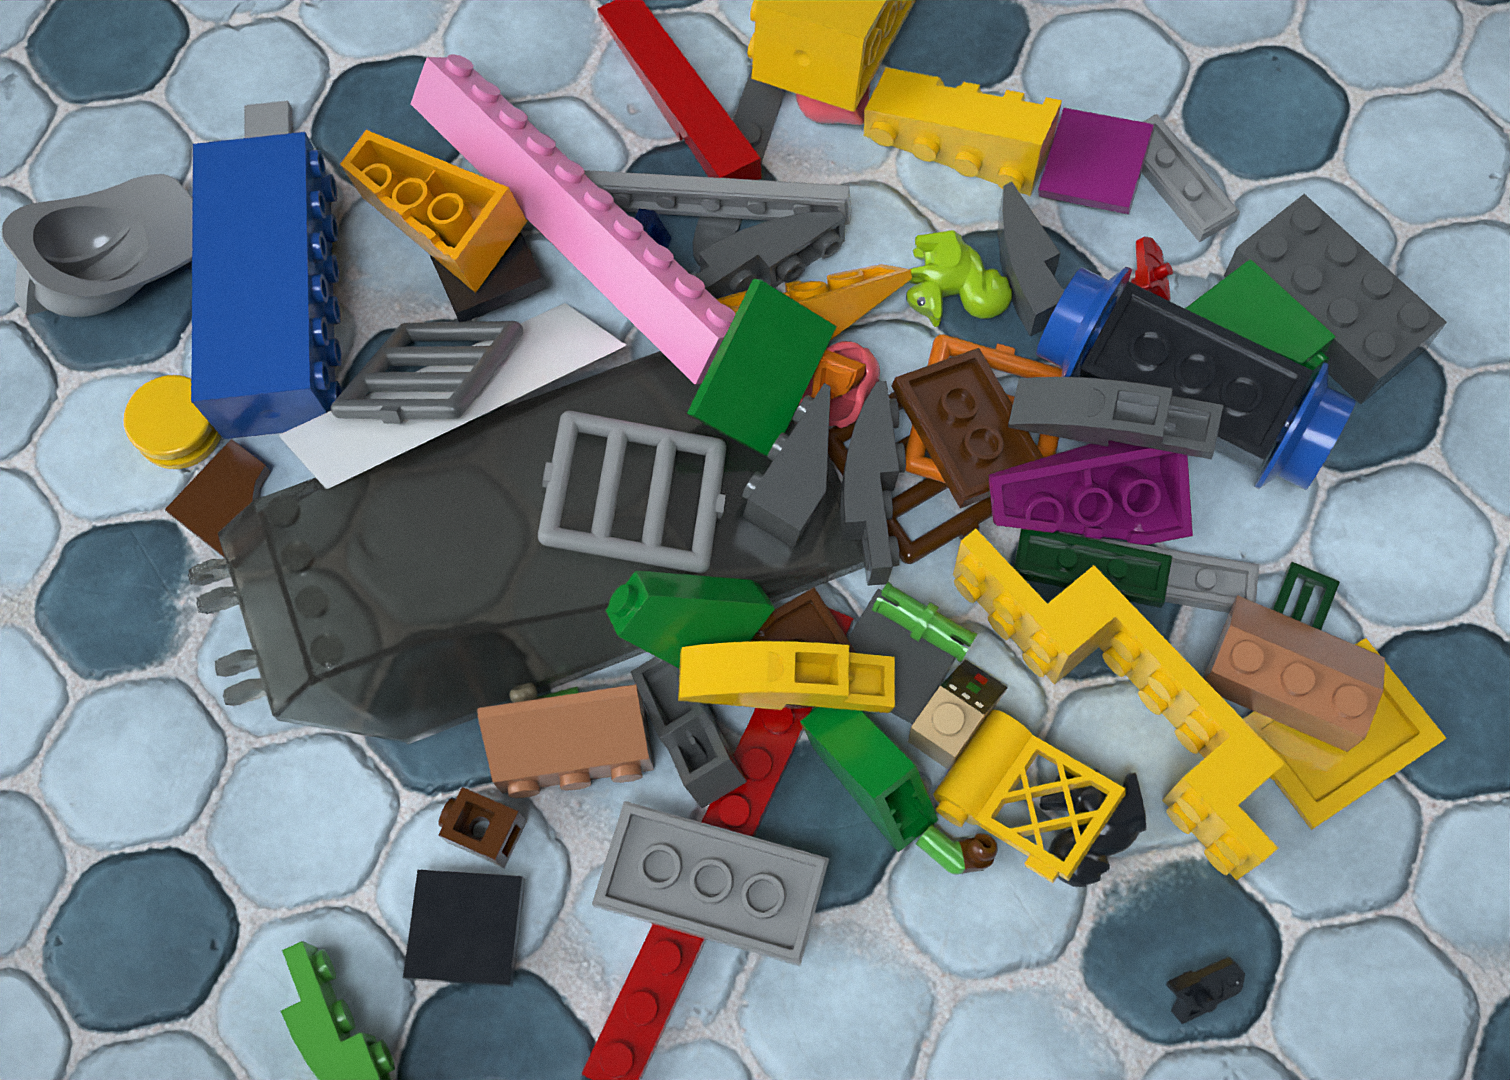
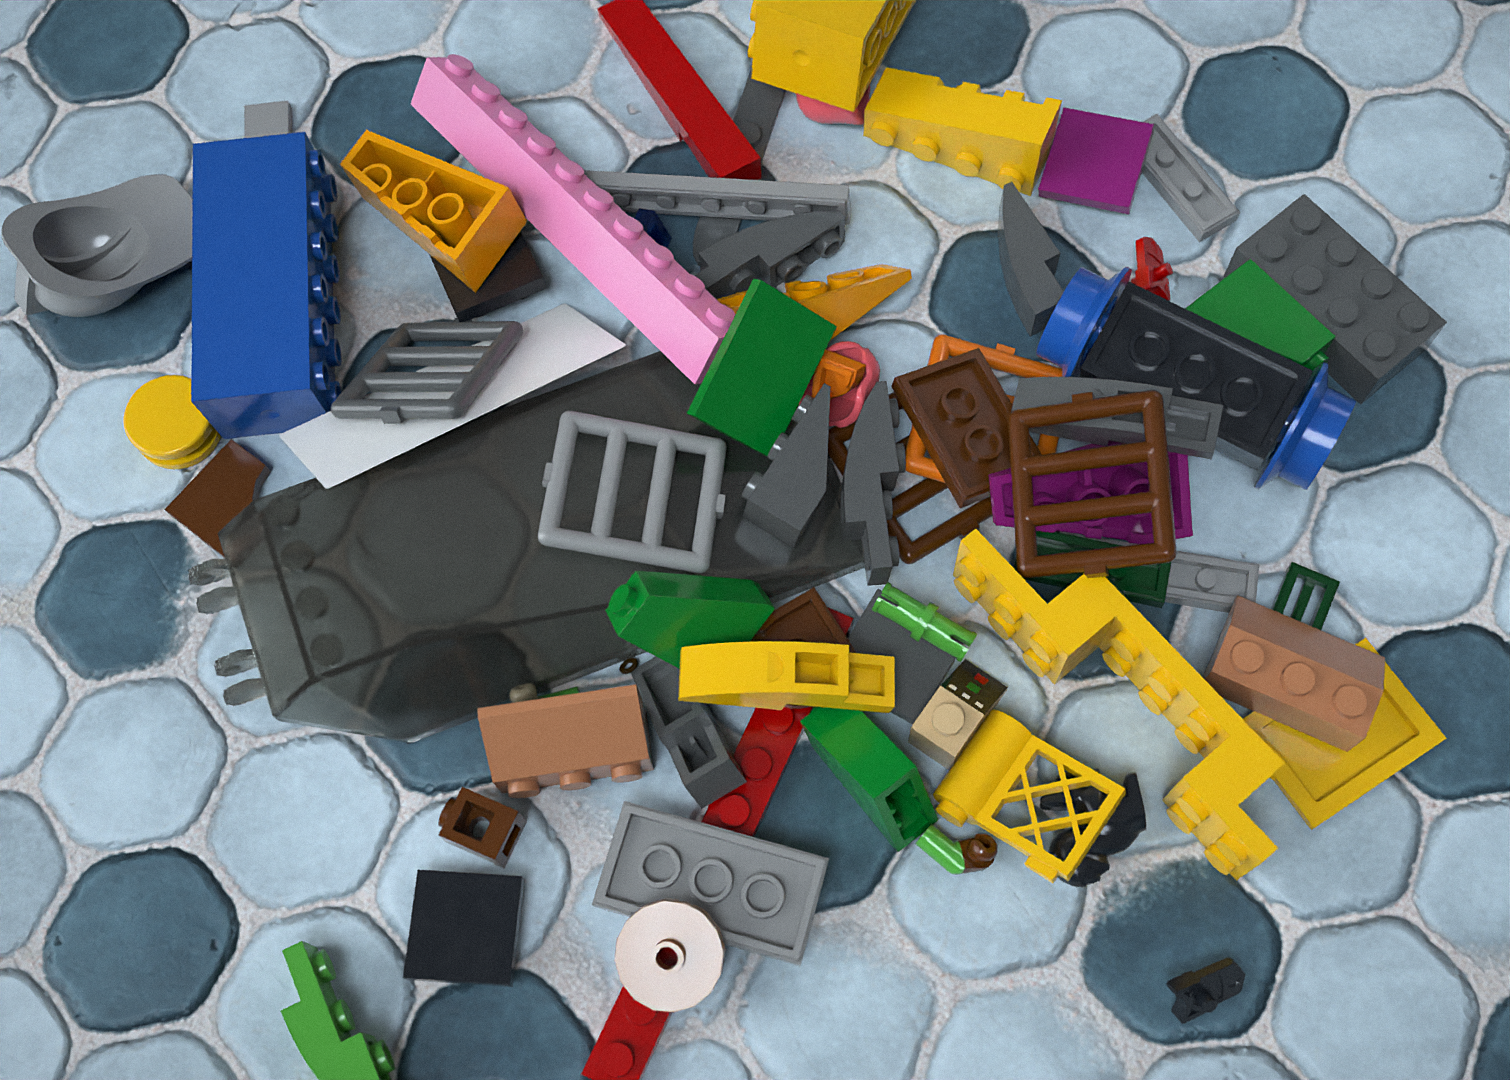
lime animal [906,230,1012,327] -> none
none -> plate [614,898,726,1012]
none -> dark brown piece [619,658,638,674]
none -> reddish brown bar [1008,390,1177,578]

